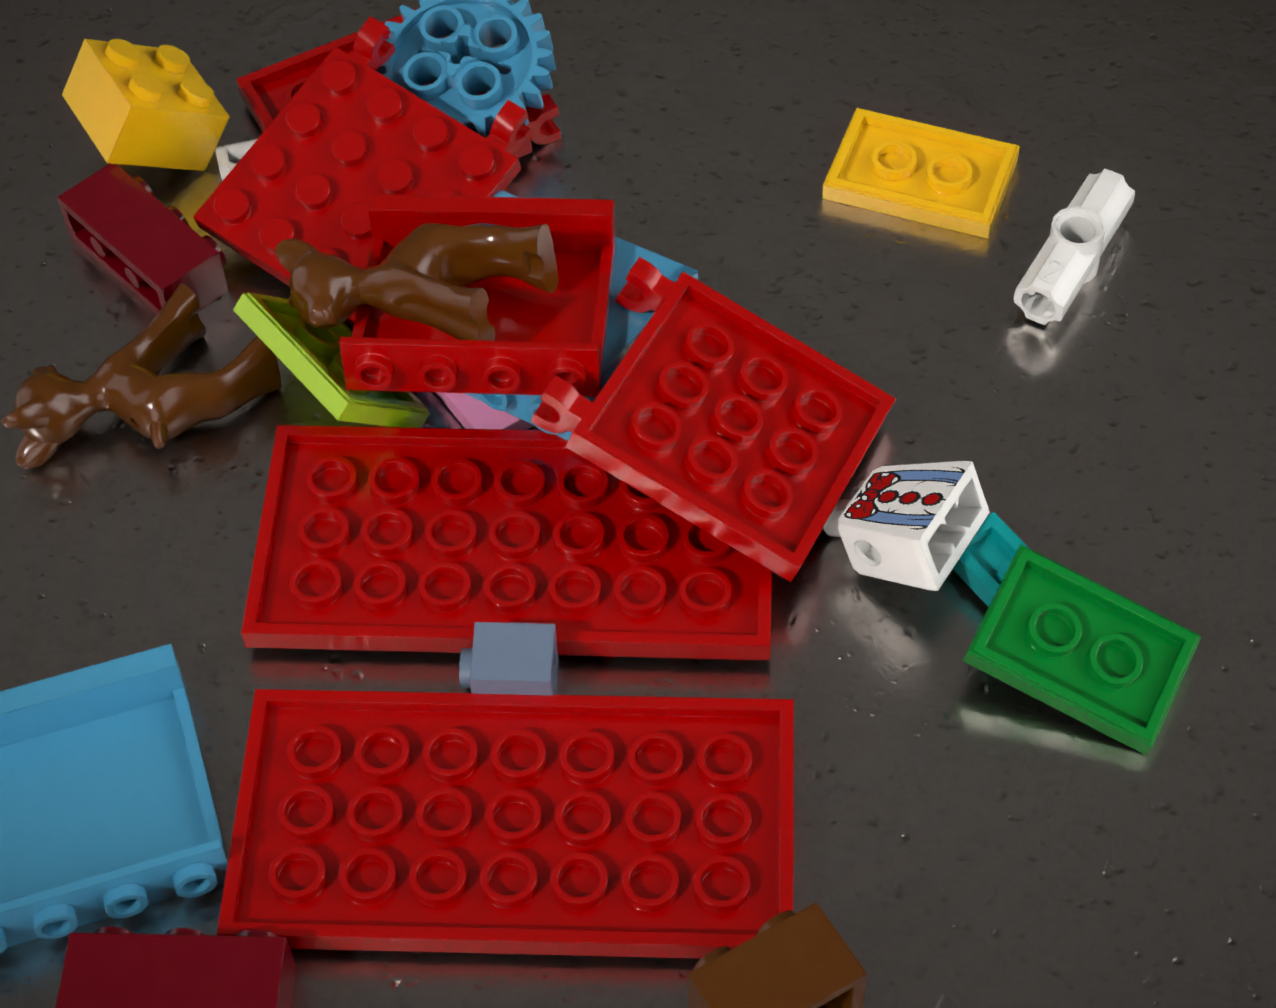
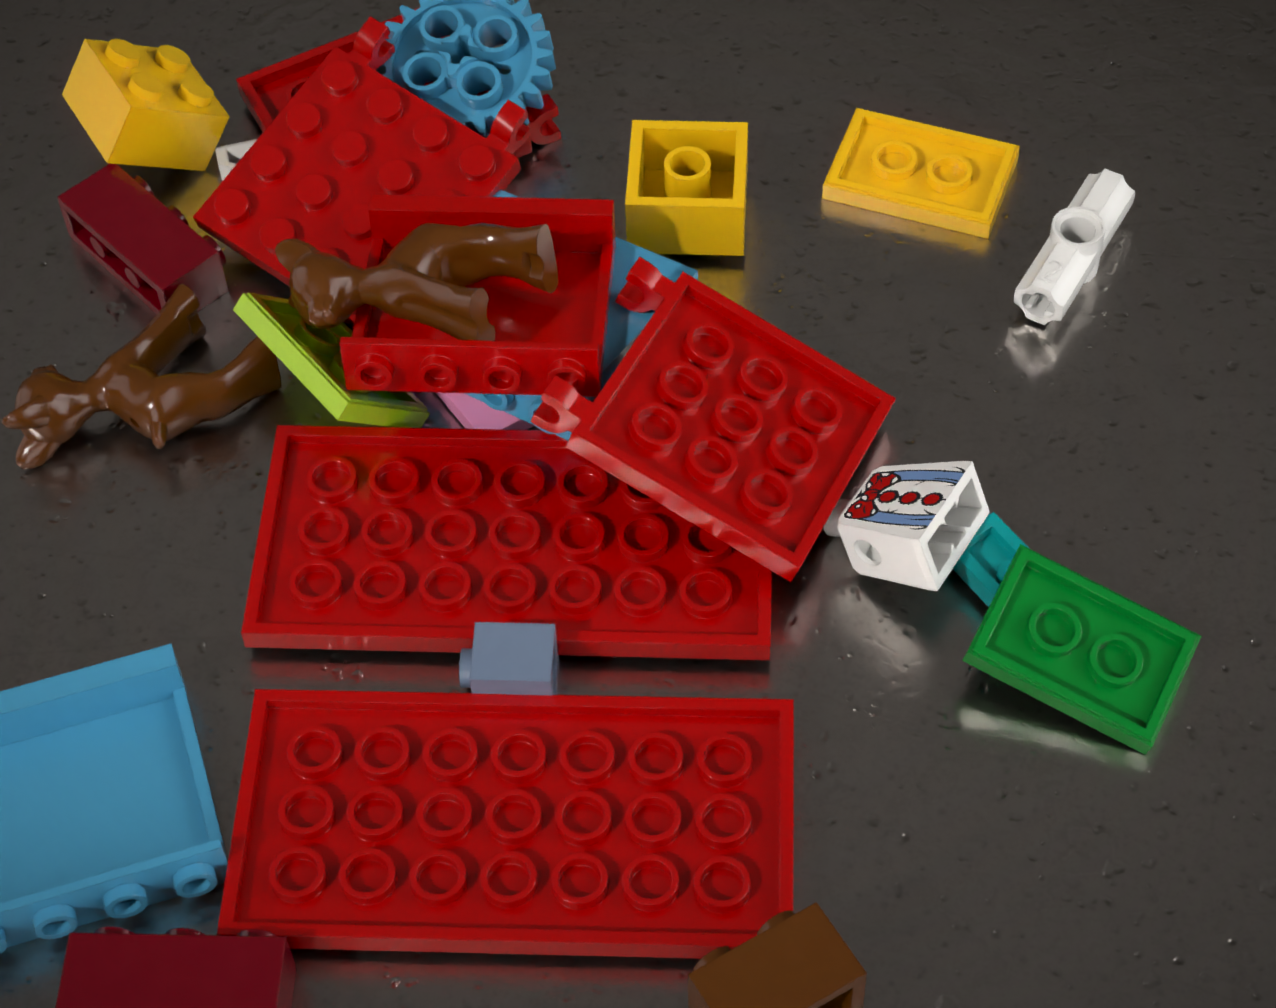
none -> yellow brick [625,120,748,256]

